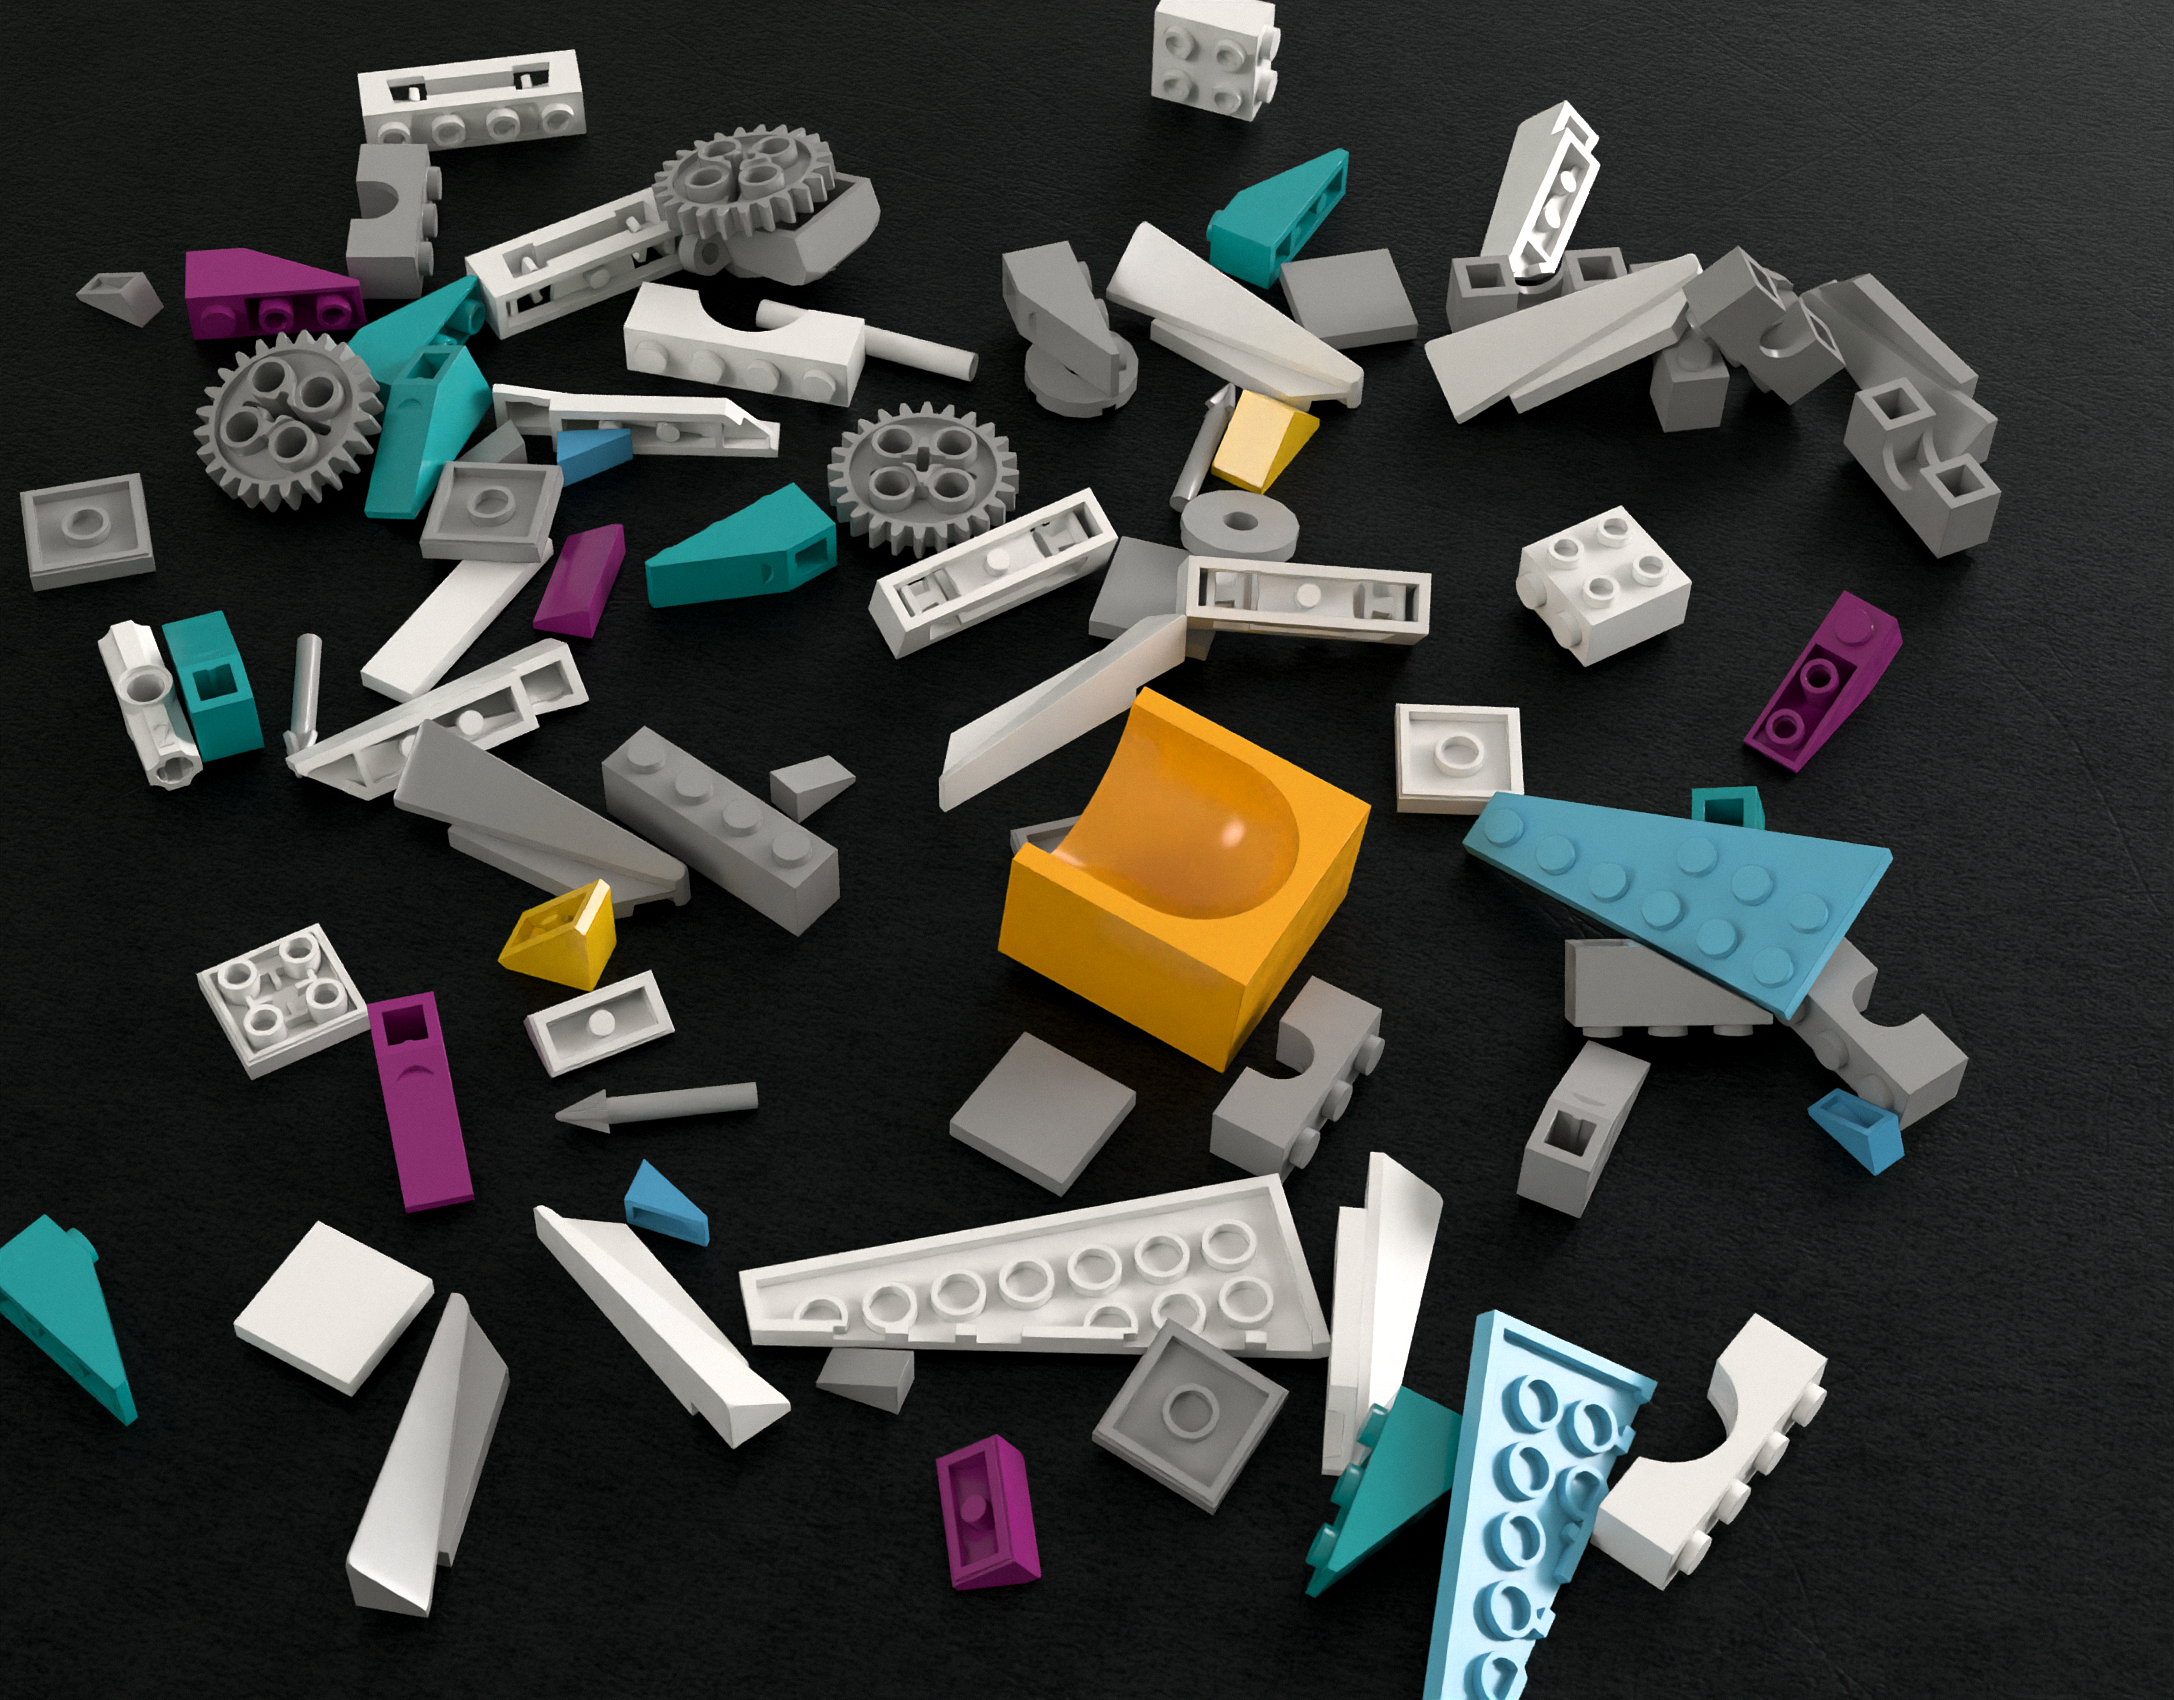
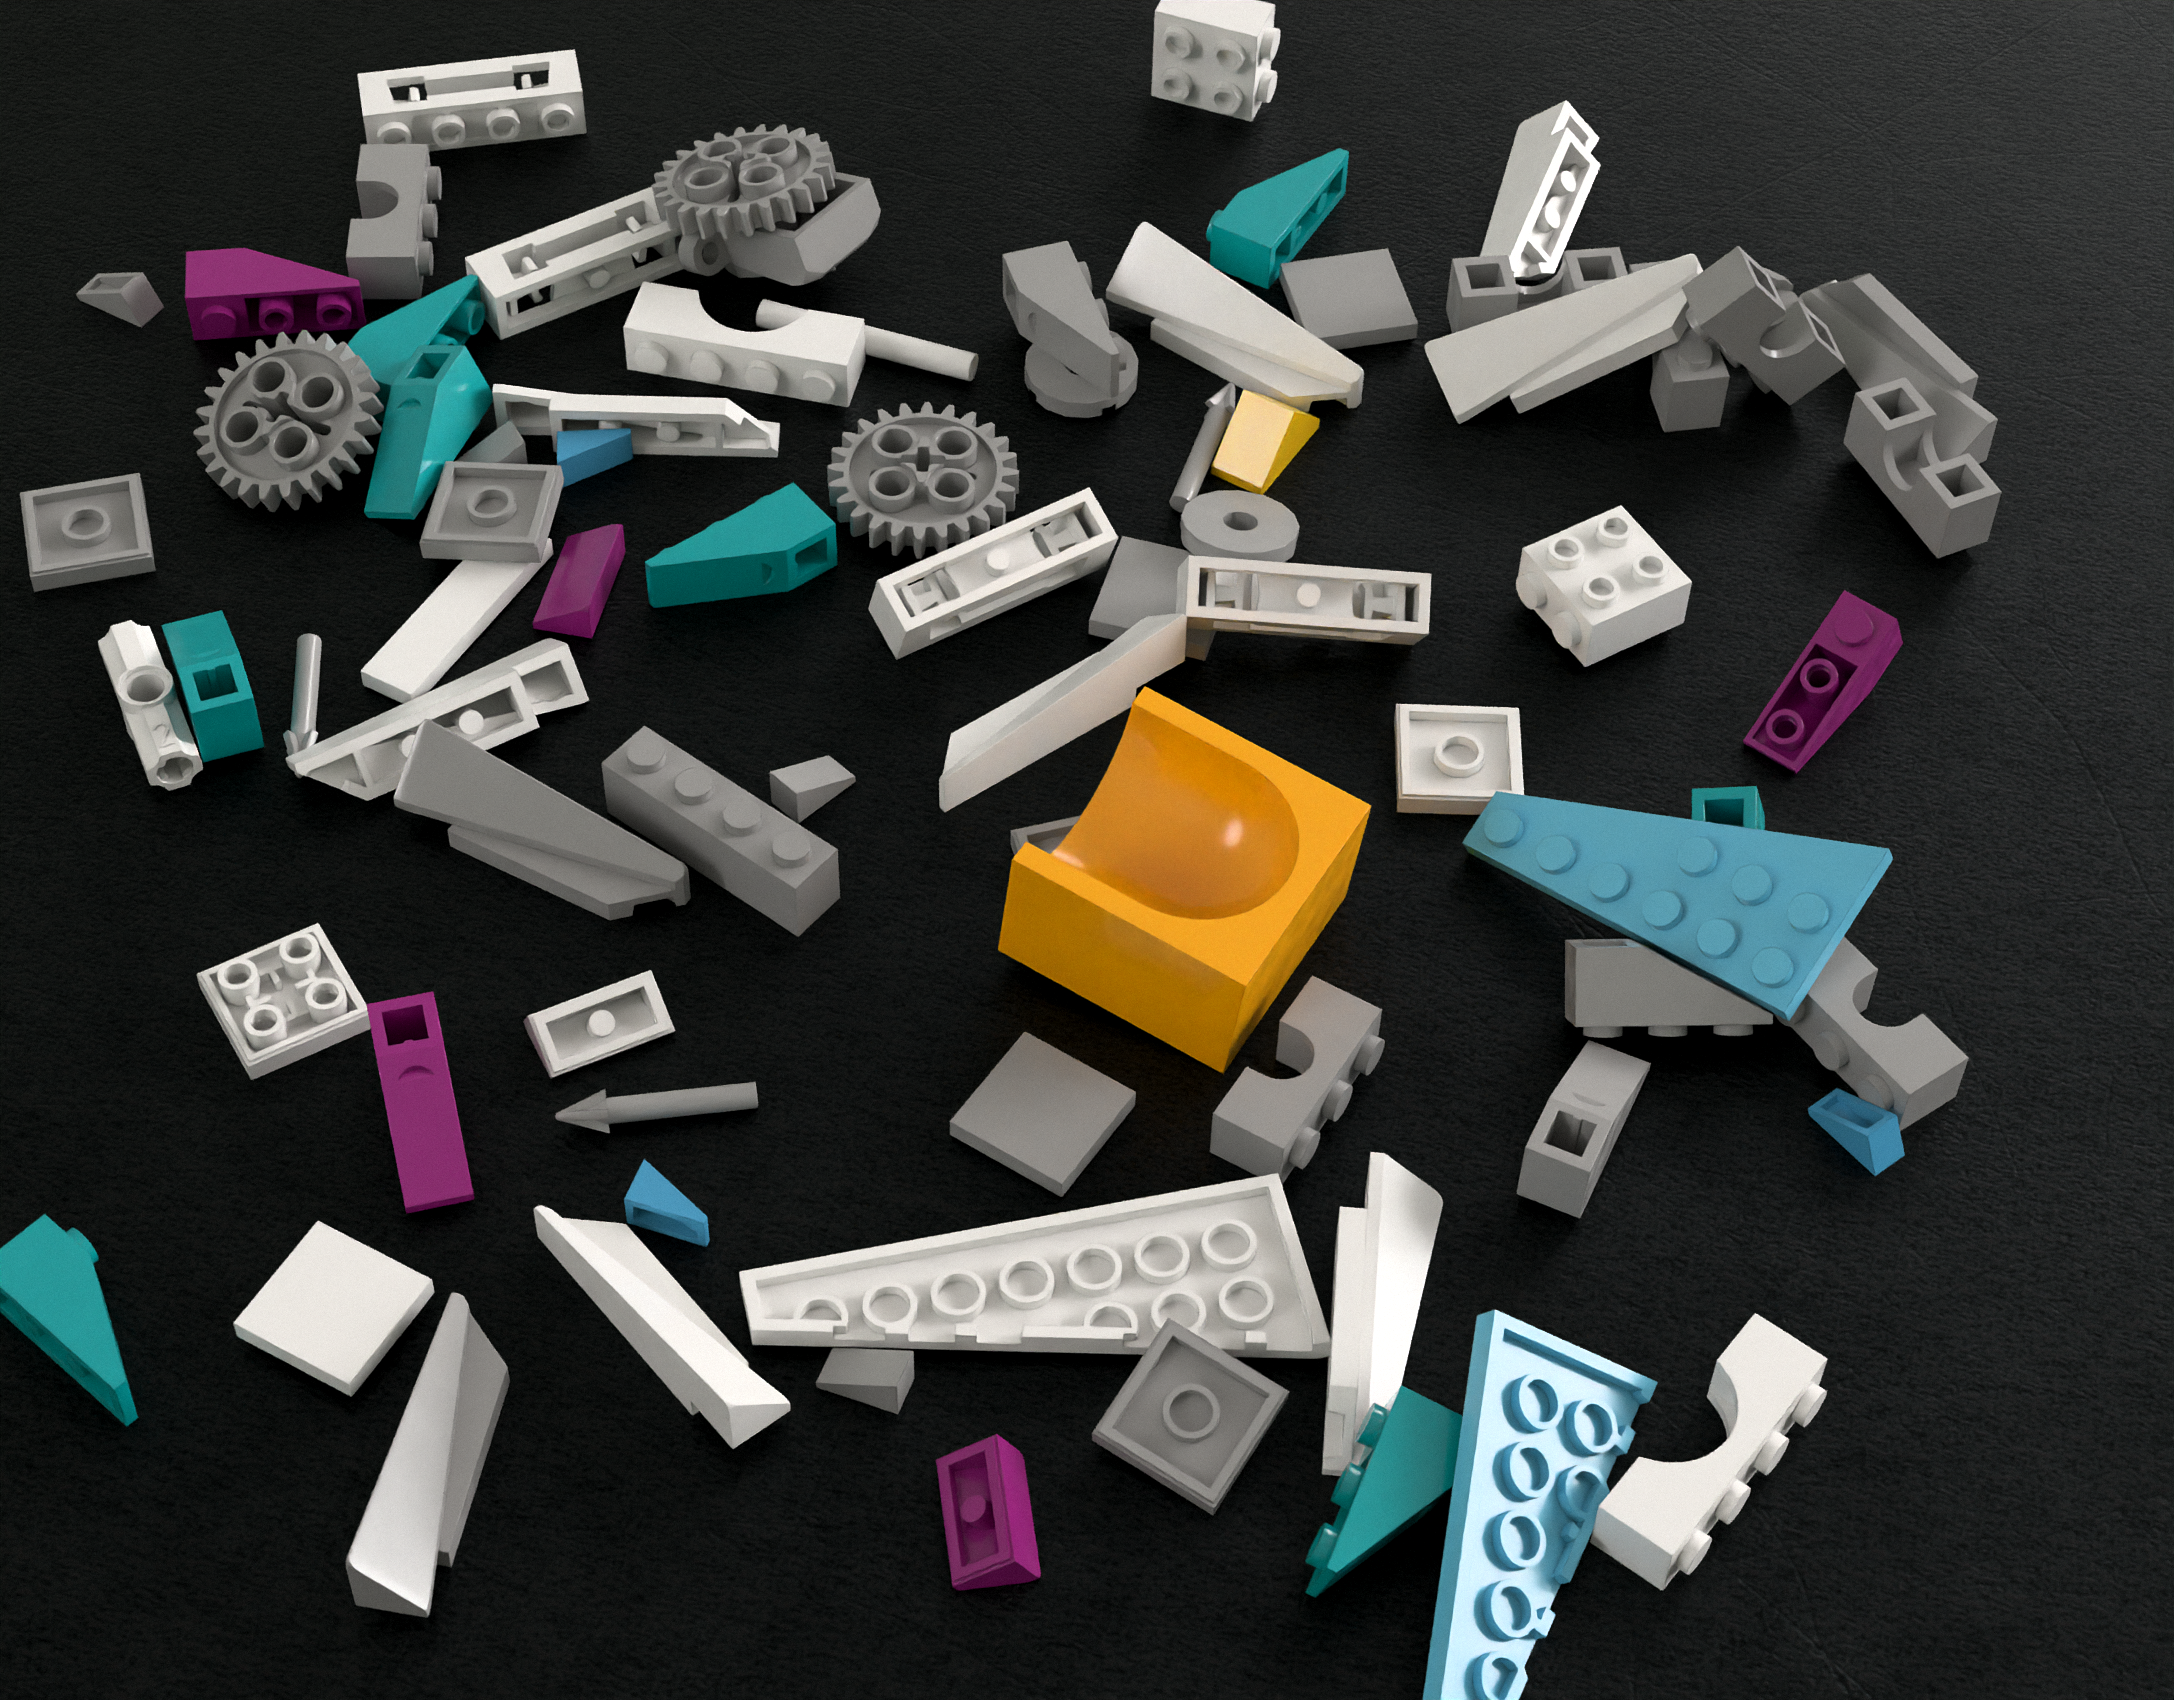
yellow slope [497,879,617,992] -> none

